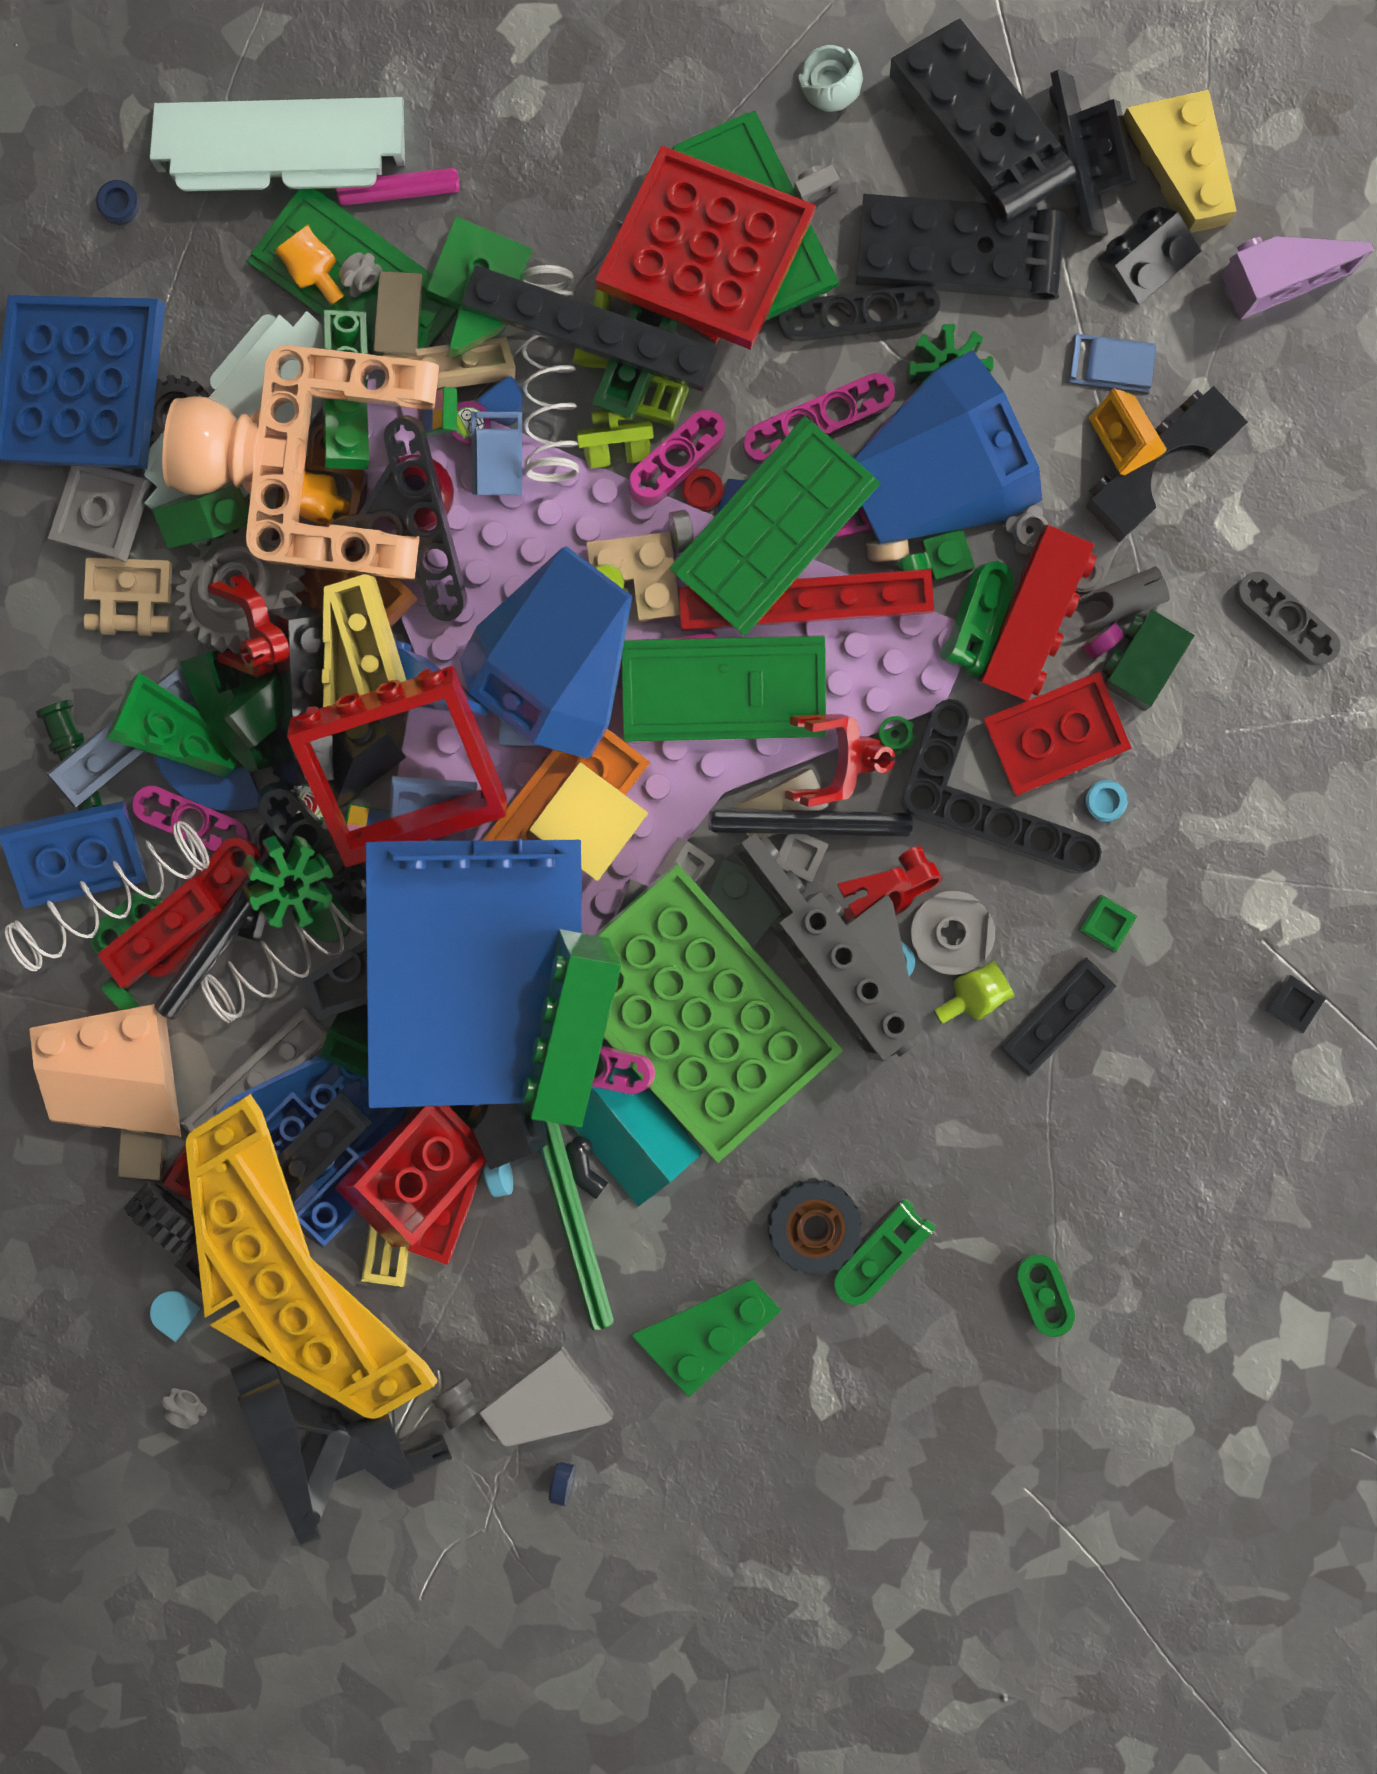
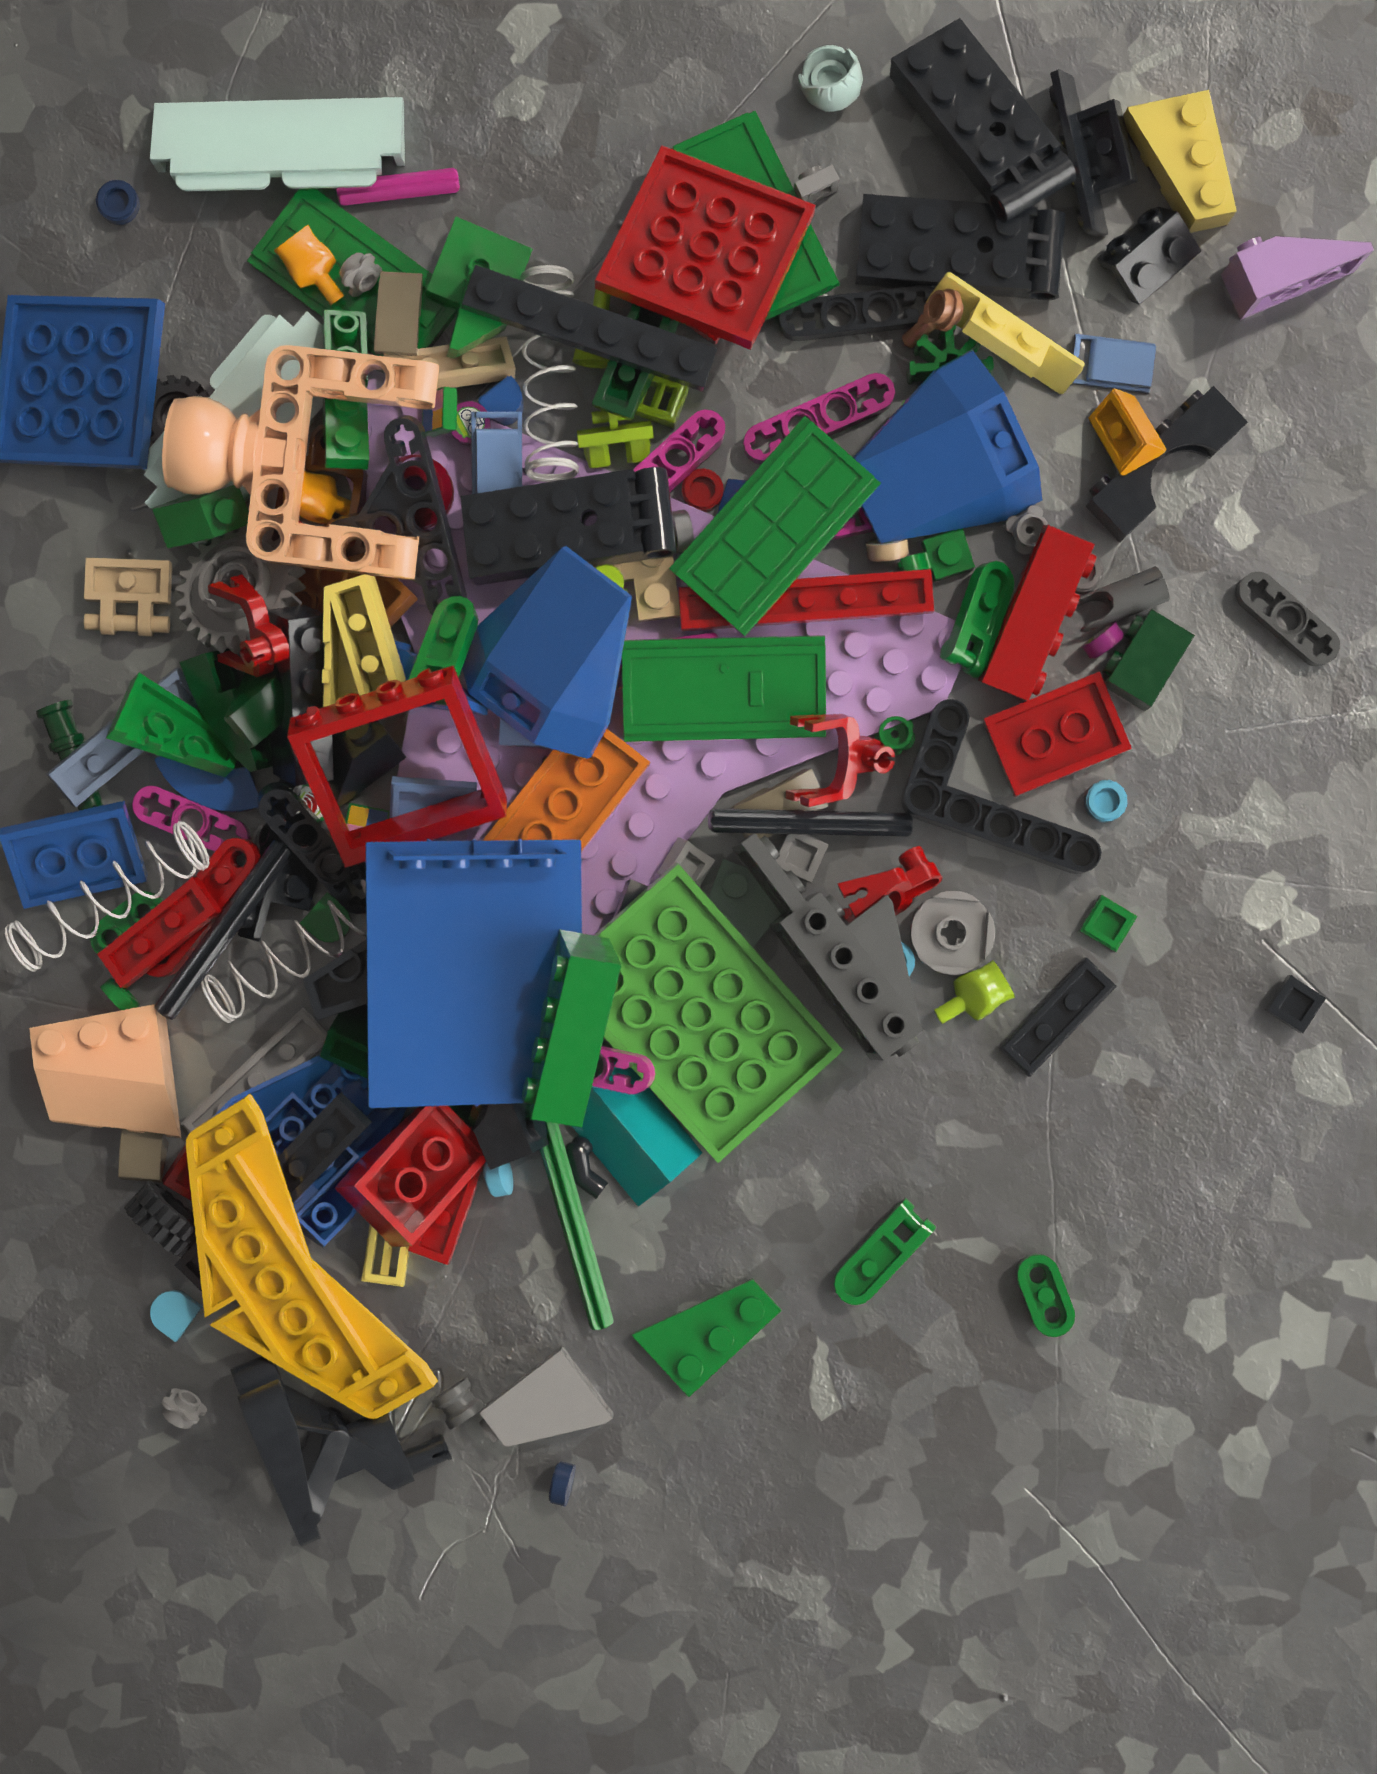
light grey plate [48,466,152,562] -> none
green gear [243,836,333,928] -> none
light yellow tile [529,762,649,881] -> none
black wheel [767,1178,862,1275] -> none
none -> green plate [408,596,479,706]
none -> black hinge [460,467,677,586]
none -> nougat plate [902,289,964,348]
none -> light yellow bracket [926,272,1085,394]

